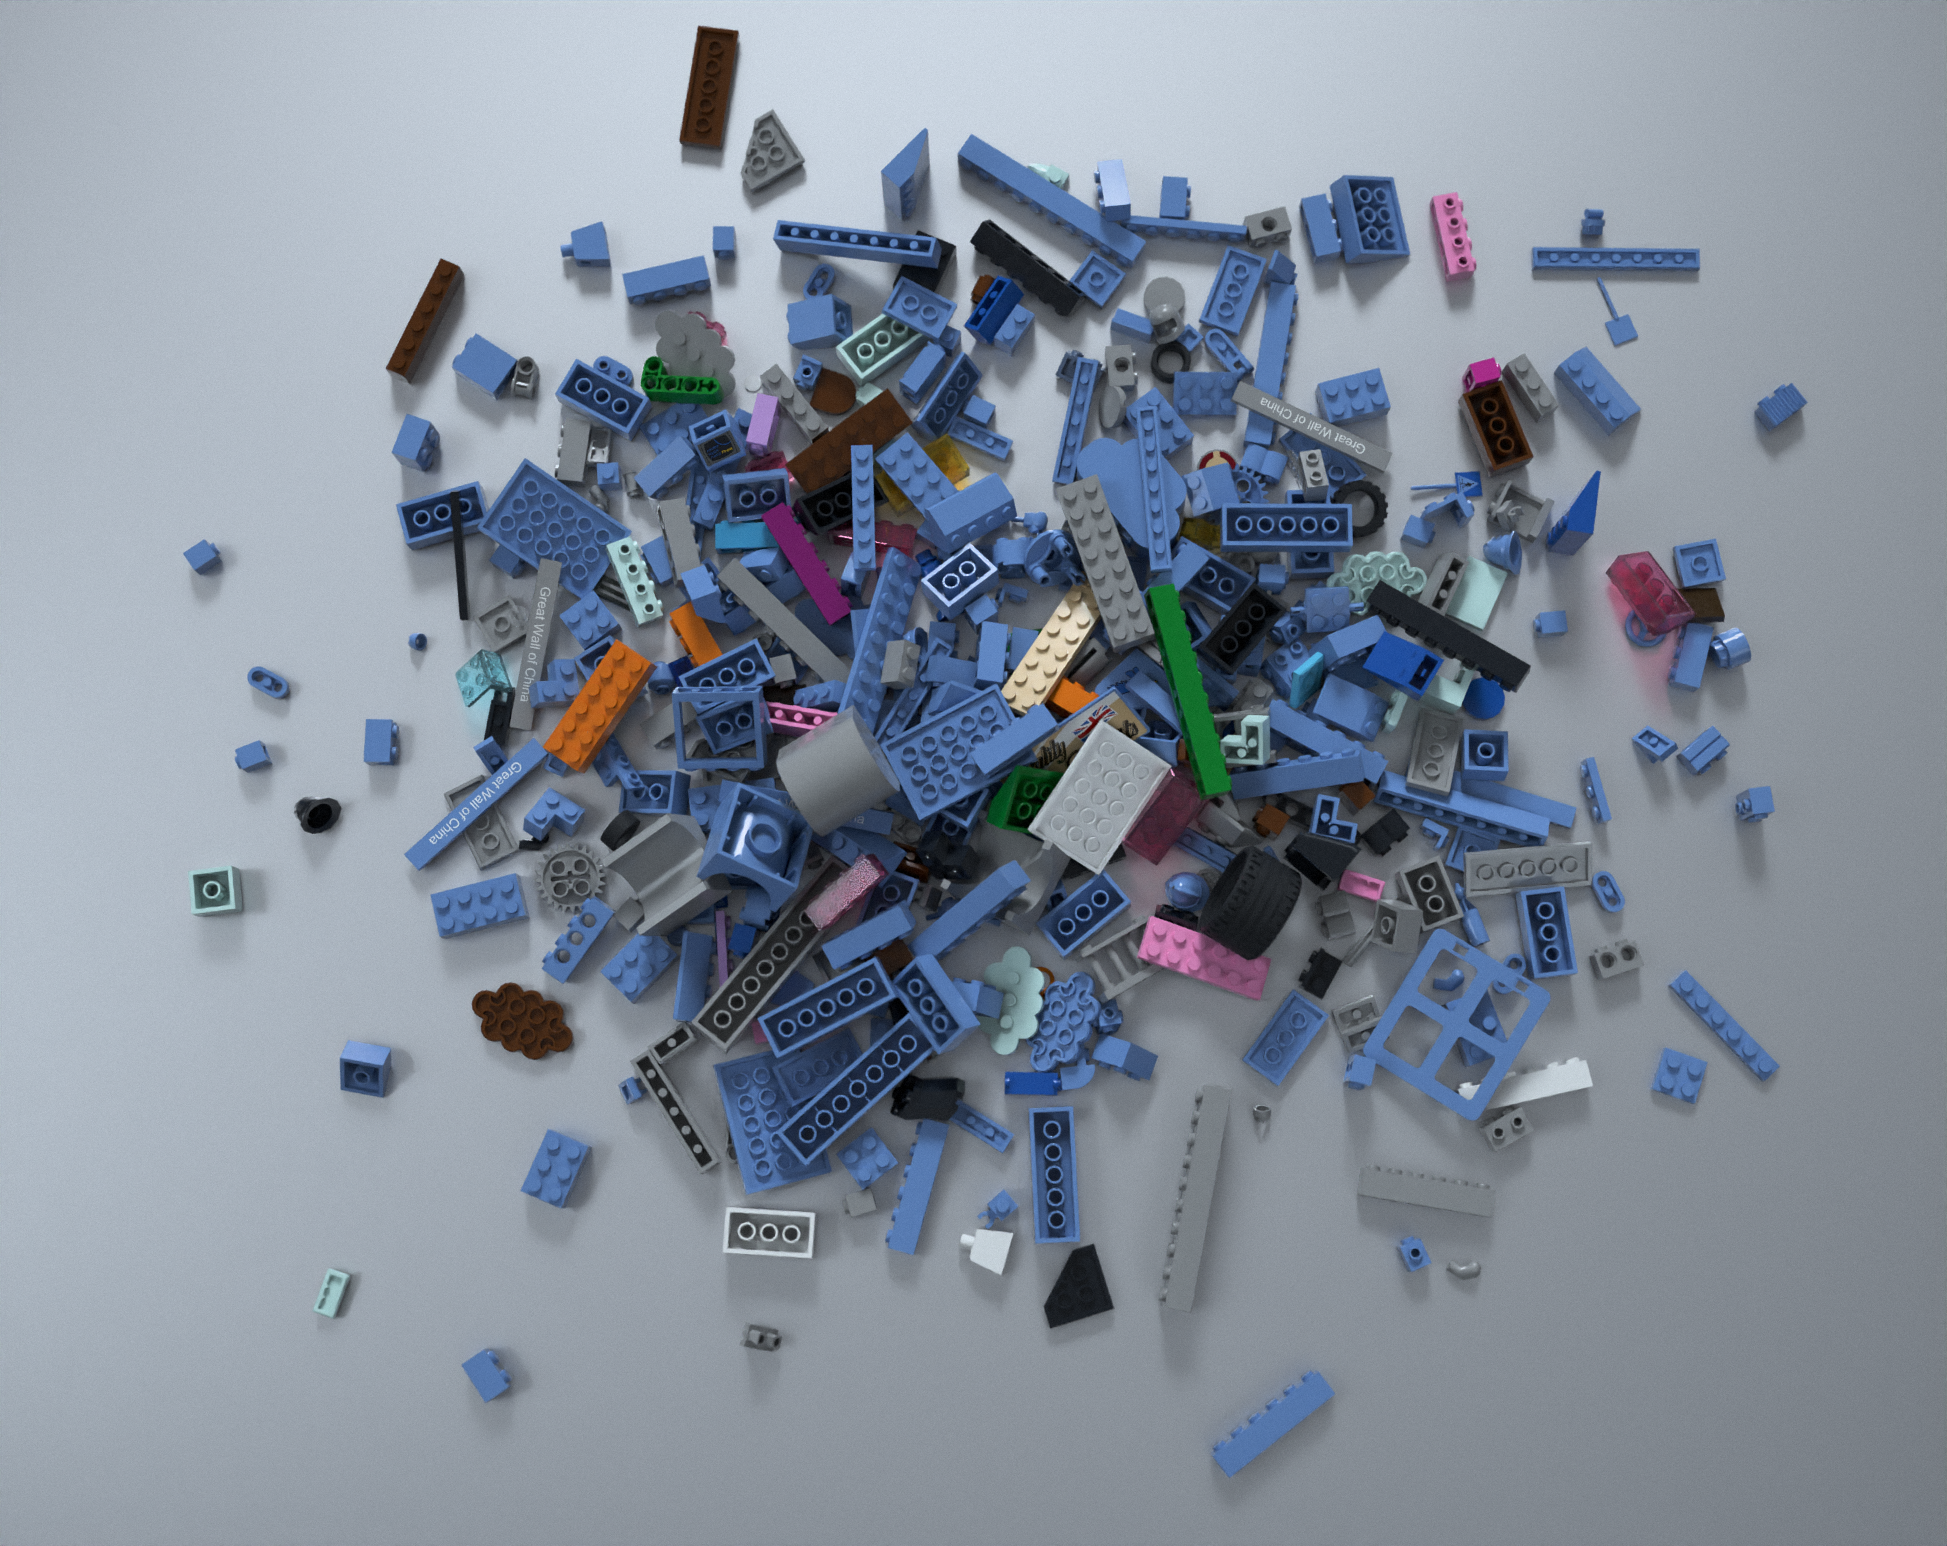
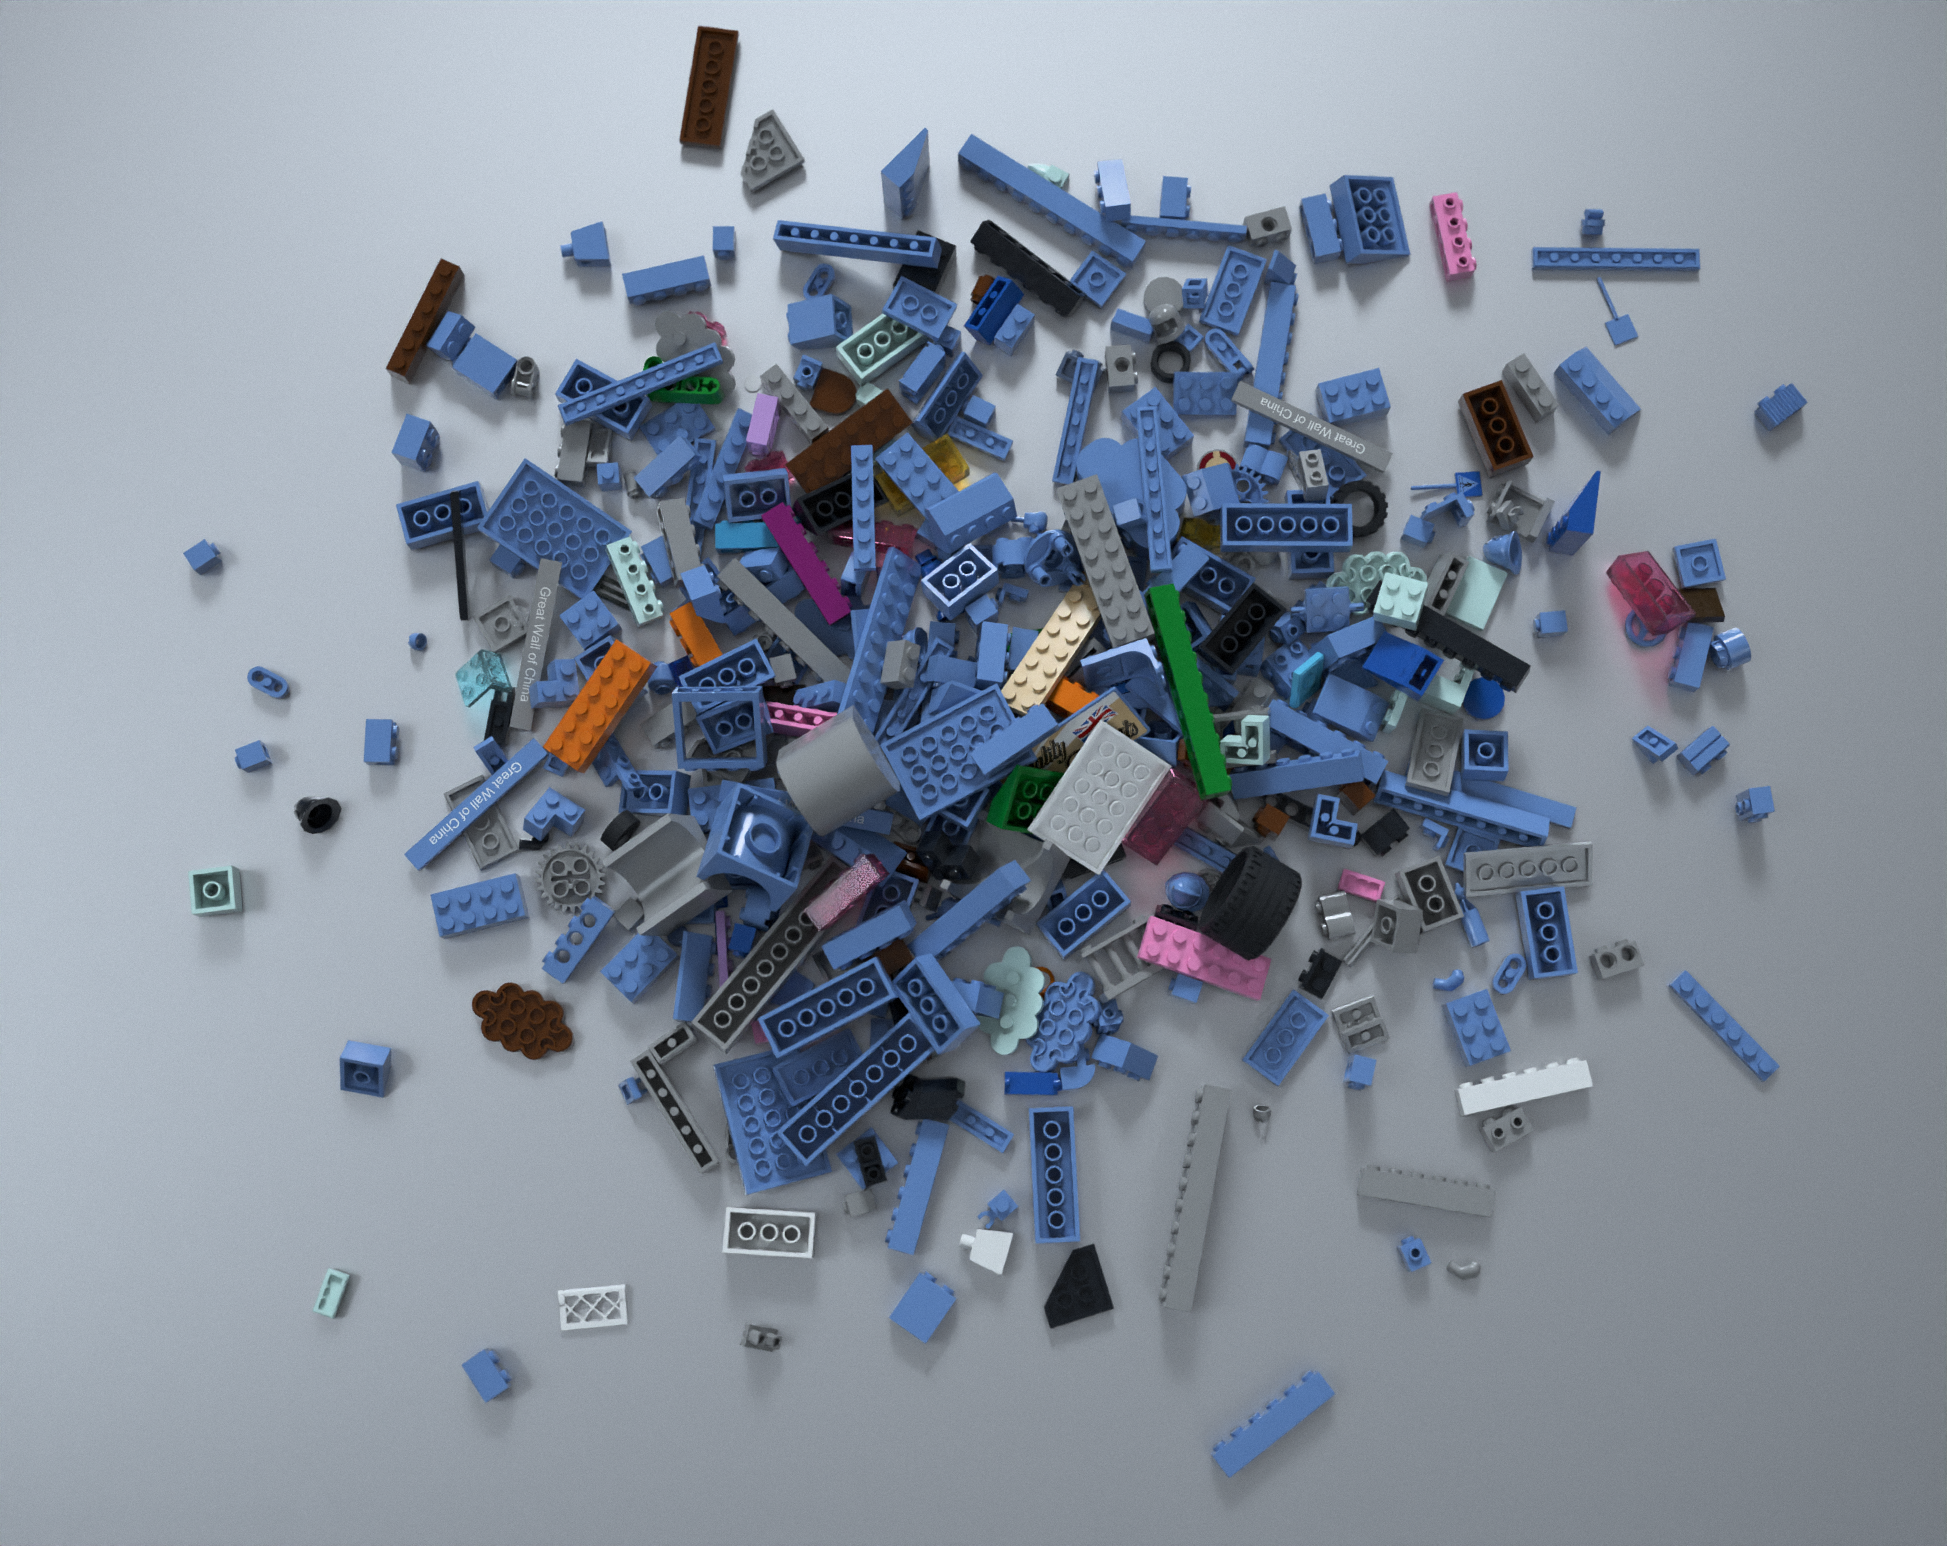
medium blue brick [521,1129,592,1209] -> none
light grey arm [589,485,609,513] -> none
medium blue plate [593,356,634,387] -> none
medium blue slope [688,409,746,472] -> none
light grey tile [1098,386,1127,428] -> none
medium blue brick [1255,563,1289,595] -> none
black windscreen [1284,831,1362,891] -> none
medium blue window [1363,929,1551,1121] -> none
dark pink brick [1462,358,1502,392] -> none
medium blue plate [1580,757,1612,824] -> none
medium blue plate [1591,871,1625,913] -> none
medium blue plate [1651,1047,1708,1104] -> none
none -> medium blue brick [426,311,475,362]
none -> medium blue tile [557,342,723,426]
none -> white window [558,1284,628,1331]
none -> black slope [853,1135,887,1187]
none -> medium blue brick [889,1271,956,1344]
none -> medium blue bracket [1080,638,1167,696]
none -> medium blue brick [1112,498,1149,530]
none -> medium blue brick [1168,974,1203,1004]
none -> medium blue brick [1182,278,1208,308]
none -> light aqua brick [1373,572,1428,631]

